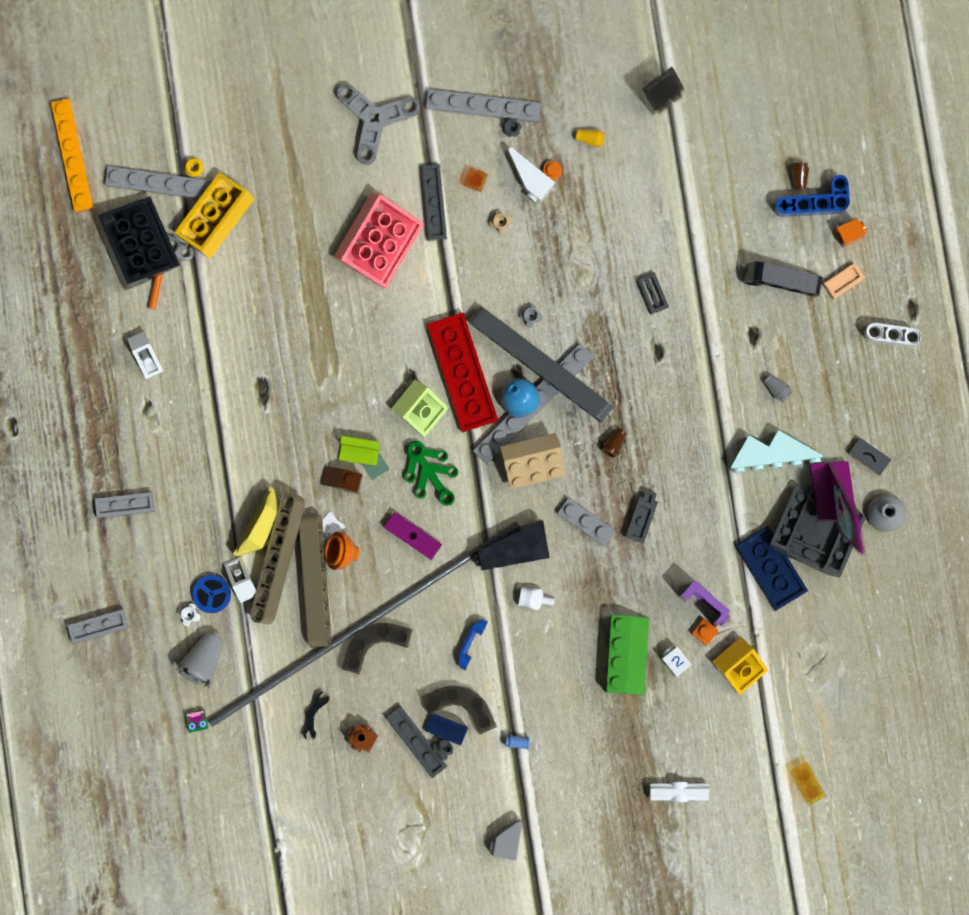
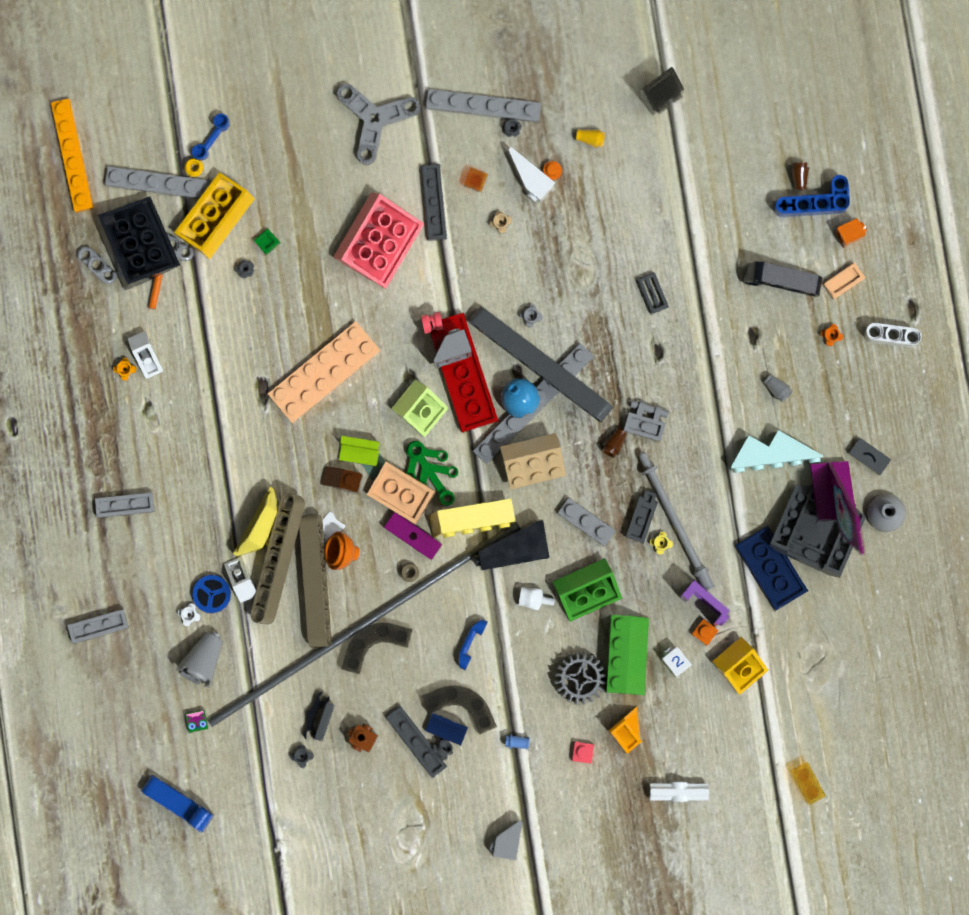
none -> light grey piece [77,247,117,284]
none -> light orange plate [113,358,136,381]
none -> blue beam [141,775,215,832]
none -> blue bar [192,113,230,161]
none -> dark grey plate [236,260,254,278]
none -> green tile [253,228,281,256]
none -> light nougat plate [268,321,380,424]
none -> dark grey plate [291,745,314,768]
none -> dark grey tile [315,702,335,741]
none -> light nougat plate [367,462,436,524]
none -> dark tan plate [400,563,419,582]
none -> coral wheel [421,311,443,334]
none -> light yellow wedge [429,499,515,538]
none -> light grey slope [434,328,472,369]
none -> bright green slope [553,558,622,622]
none -> light grey gear [554,653,606,705]
none -> coral plate [572,742,594,764]
none -> light orange slope [608,707,642,754]
none -> light grey plate [624,400,669,442]
none -> light grey bar [639,452,715,591]
none -> light yellow plate [650,532,673,555]
none -> orange plate [820,324,843,347]

